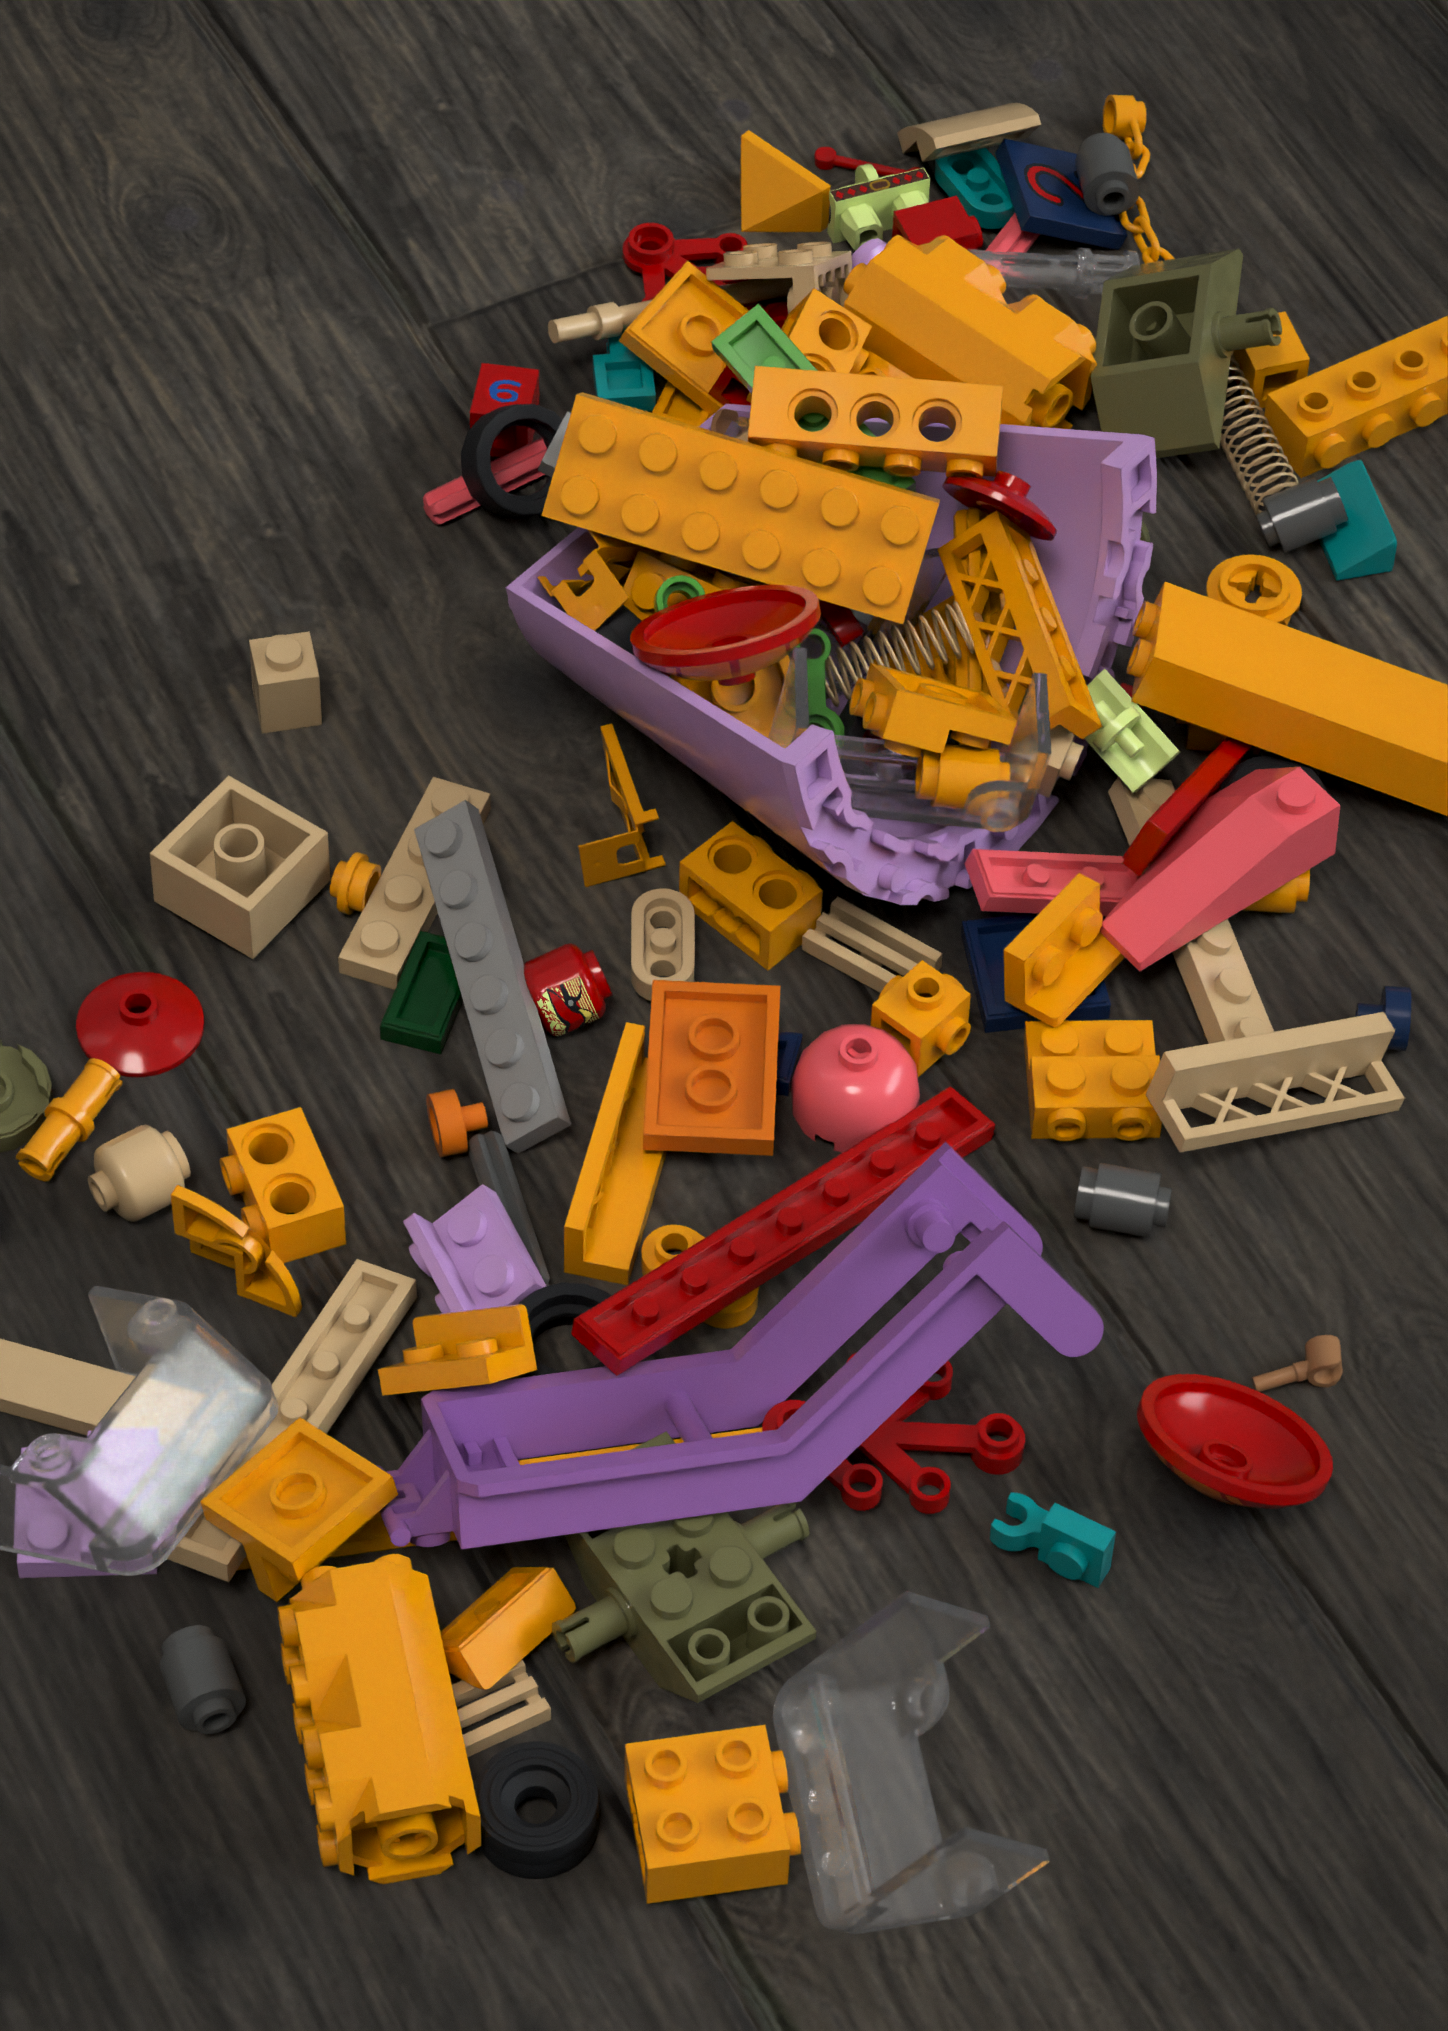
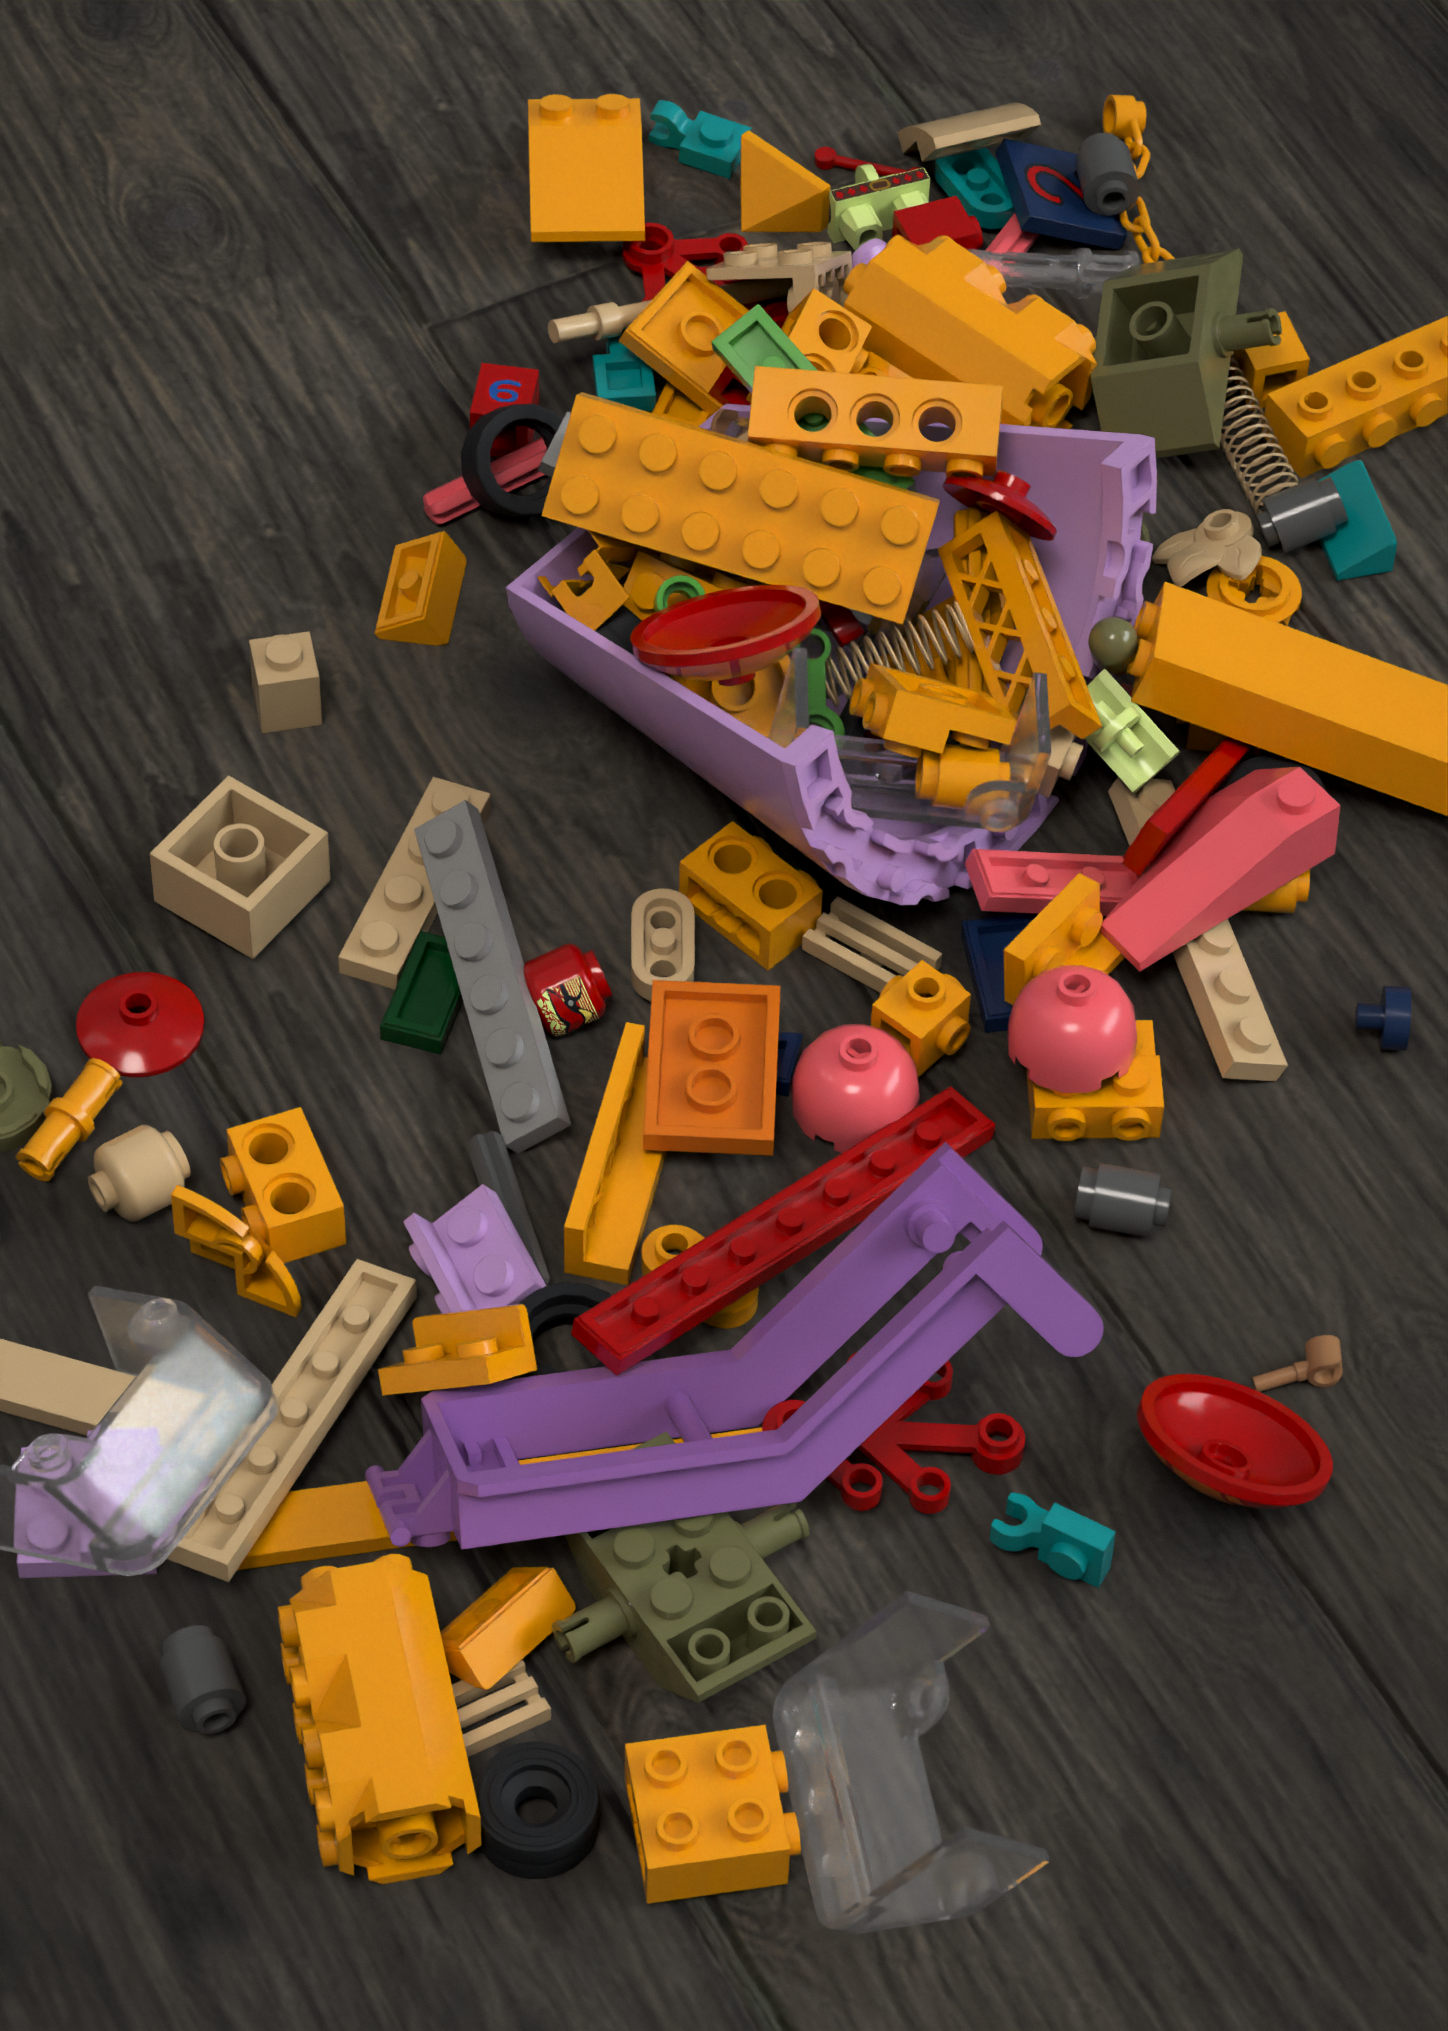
light orange bracket [200,1417,398,1602] -> none
light orange plate [330,852,381,915] -> none
orange tile [426,1089,488,1158] -> none
light orange piece [578,723,666,887] -> none
tan fence [1146,1012,1405,1152] -> none
none -> light orange slope [374,531,467,646]
none -> light orange slope [528,94,645,242]
none -> teal plate [648,100,752,179]
none -> coral cylinder [1007,965,1137,1093]
none -> olive cylinder [1088,617,1138,675]
none -> tan plate [1152,509,1262,587]

